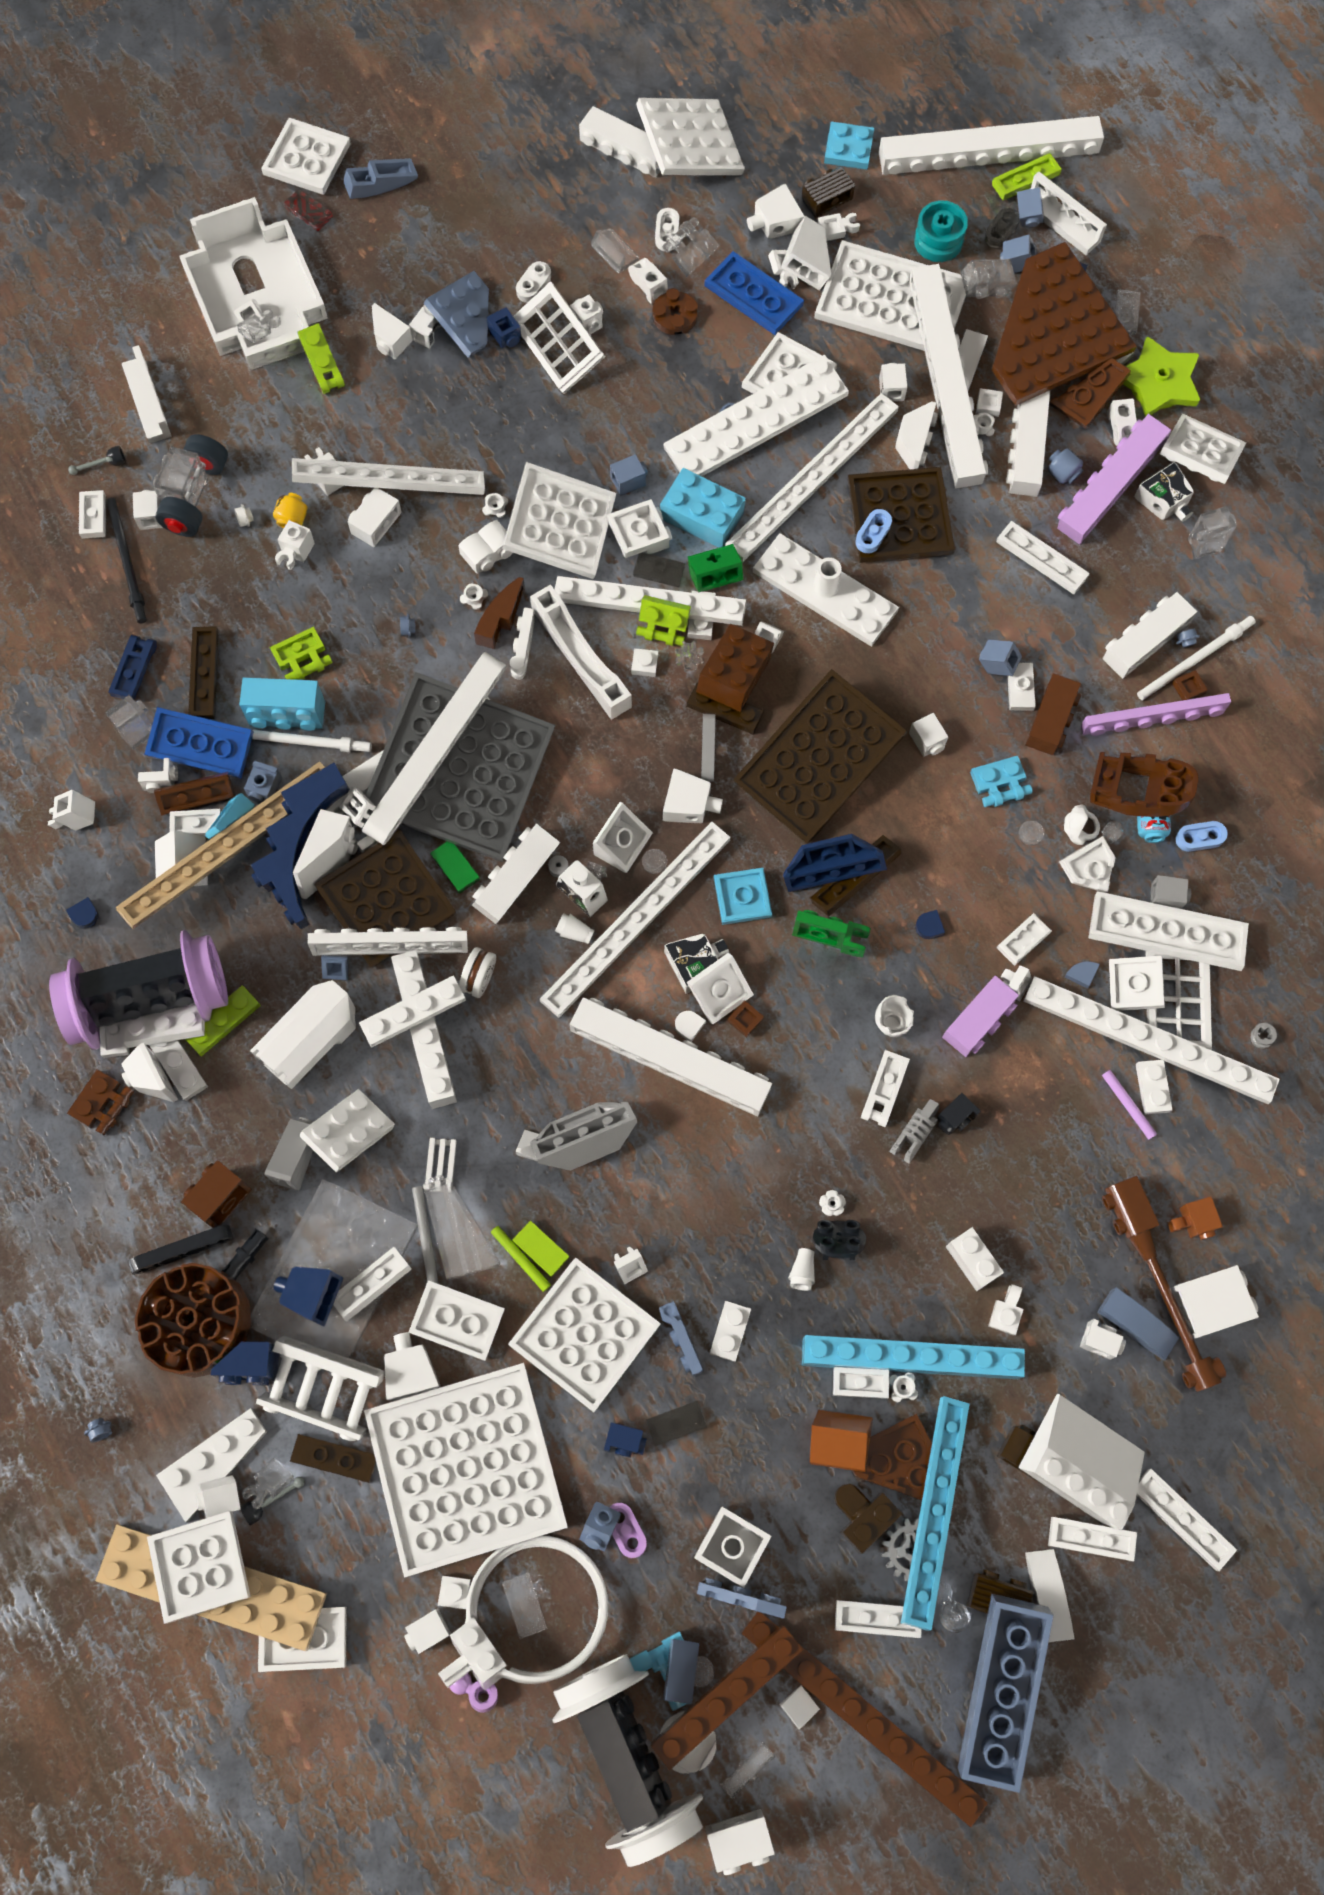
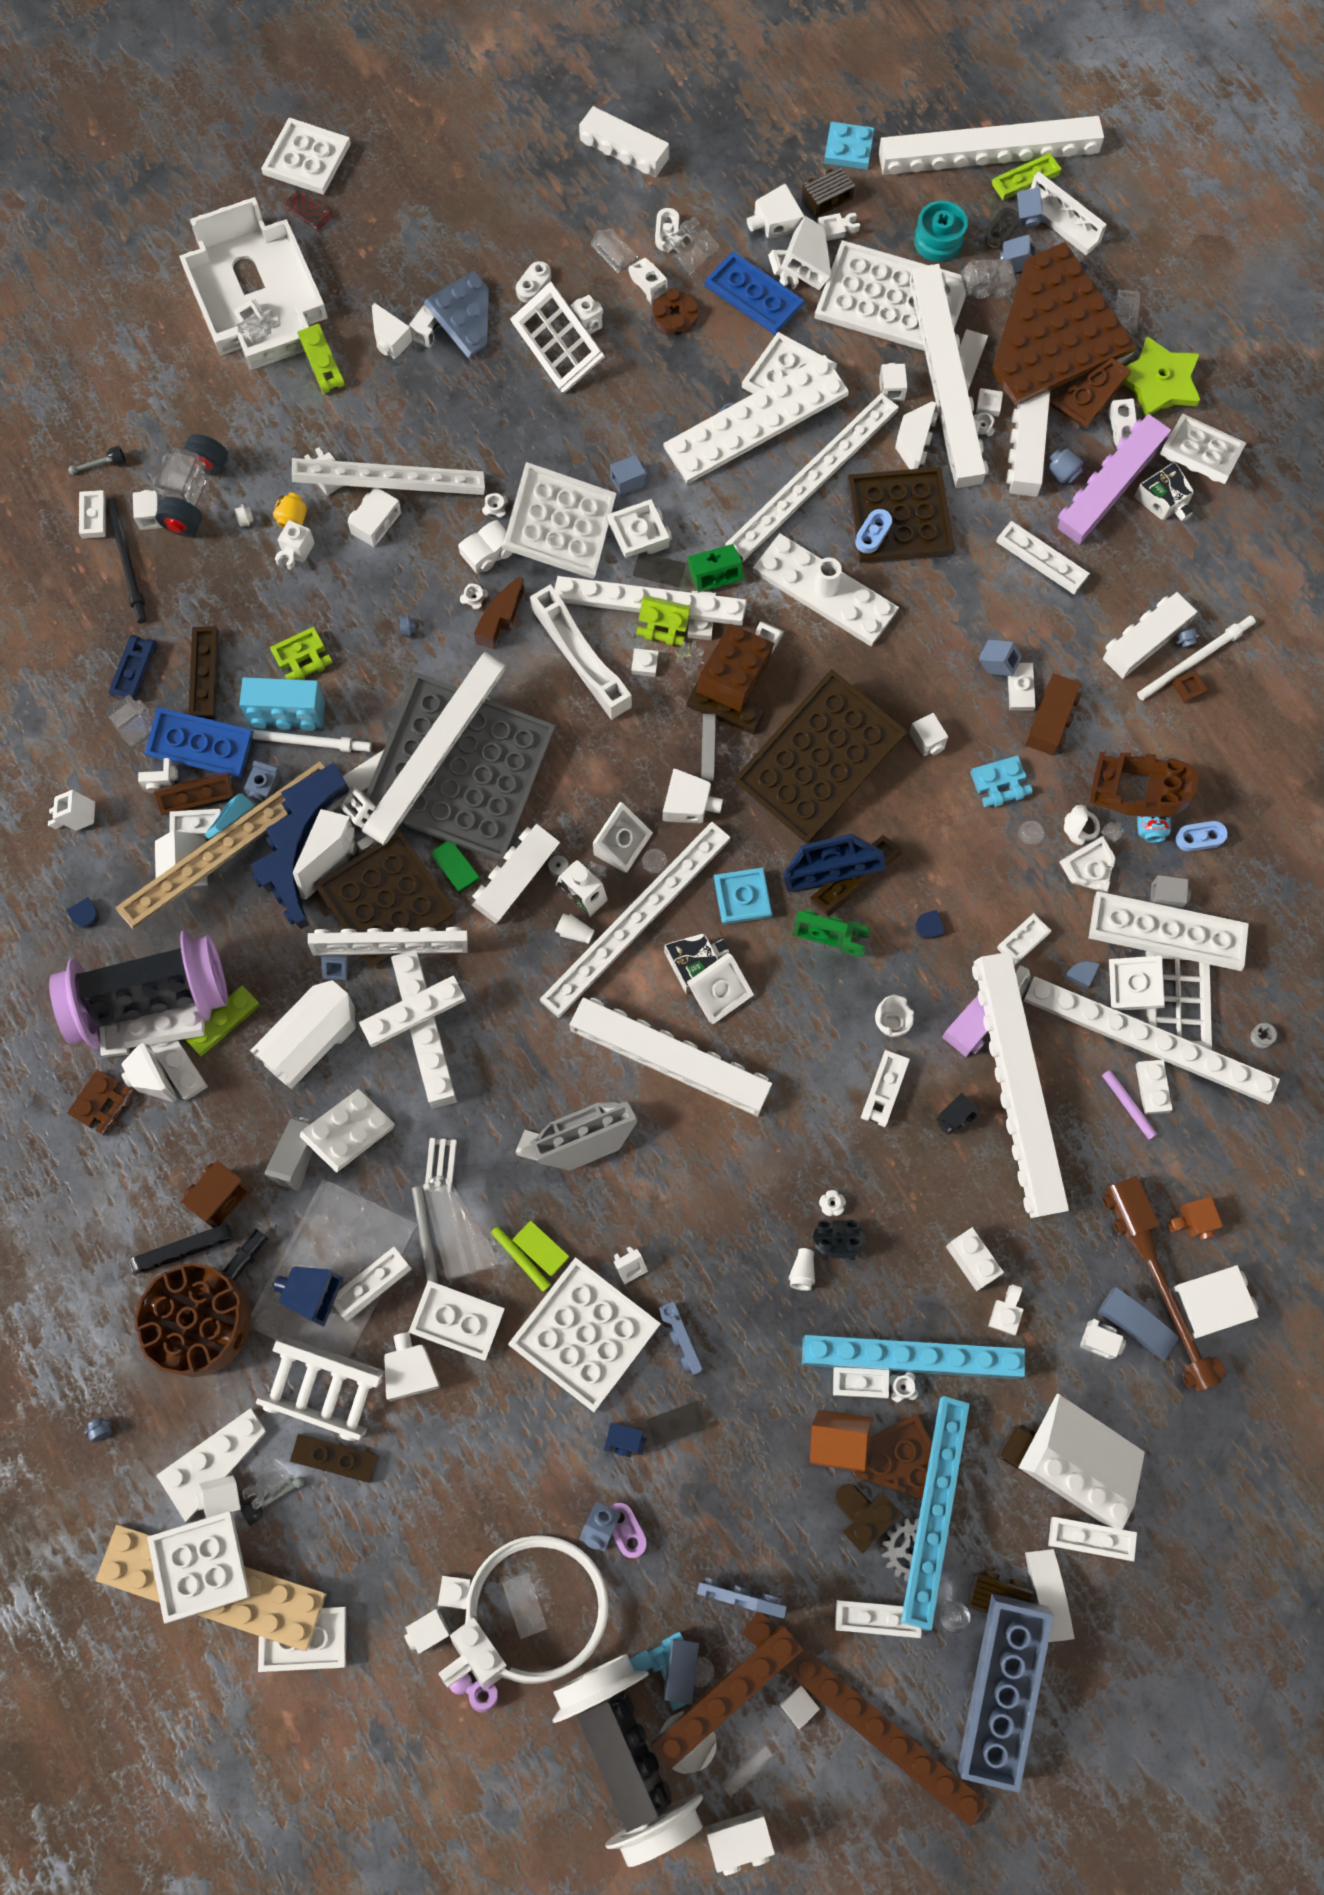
white fence [121,345,172,444] -> none
dark blue slope [211,1342,279,1386] -> none
sand blue slope [343,158,418,199] -> none
white plate [364,1363,568,1578] -> none
white head [459,947,496,998] -> none
dark blue brick [487,307,522,348] -> none
white plate [510,608,535,680] -> none
white plate [636,98,745,175] -> none
medium azure brick [660,468,746,548] -> none
white tile [675,1011,706,1042] -> none
white brick [694,1507,771,1588] -> none
white plate [709,1301,751,1362] -> none
reddish brown plate [727,1000,764,1038] -> none
light grey hinge [889,1099,939,1164] -> none
lavender plate [1080,693,1231,736] -> none
white plate [1137,1469,1237,1571] -> none
clear brick [1187,506,1237,558] -> none
none -> white brick [972,952,1069,1218]

